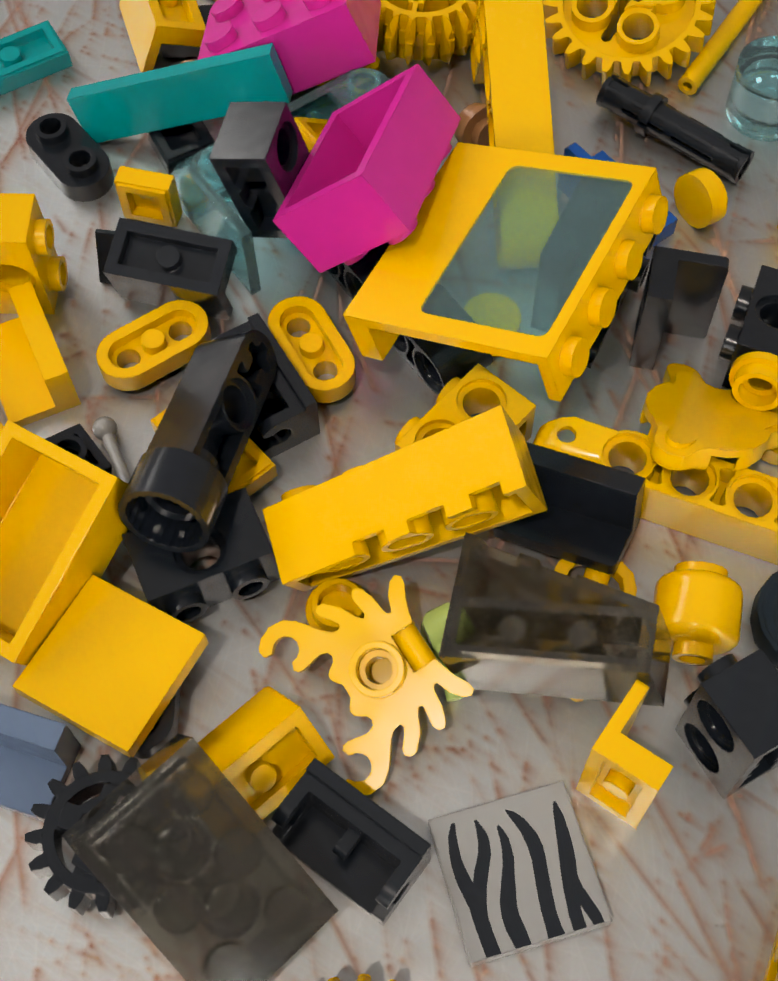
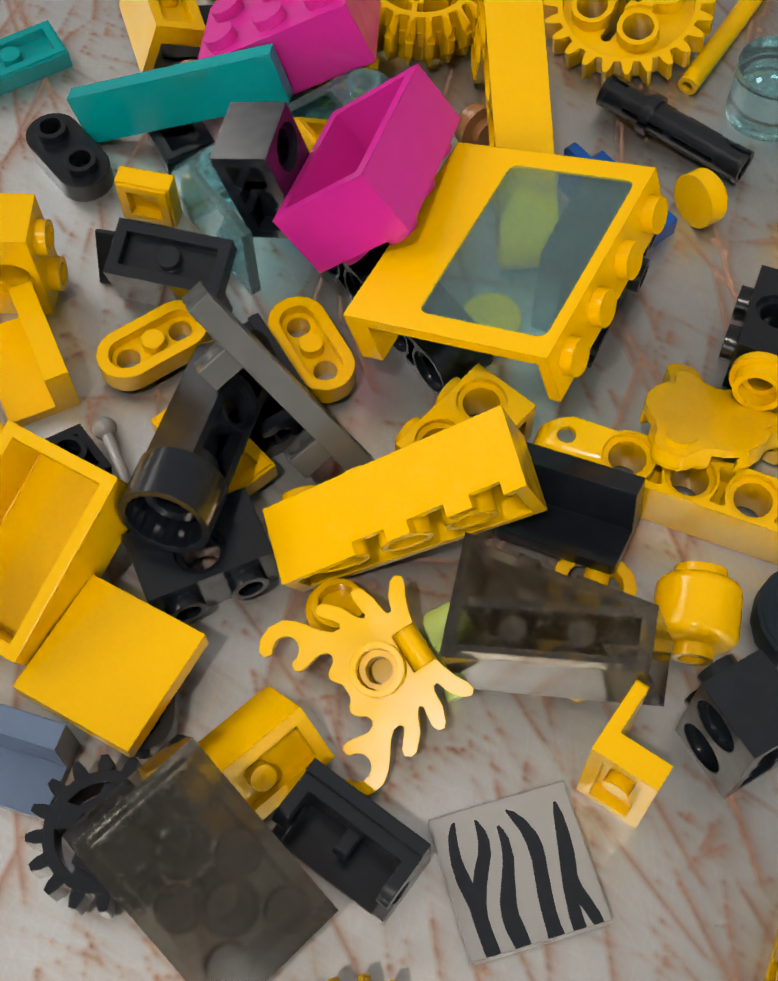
black panel [629,246,729,370] -> none
none -> dark grey hinge [181,281,375,478]

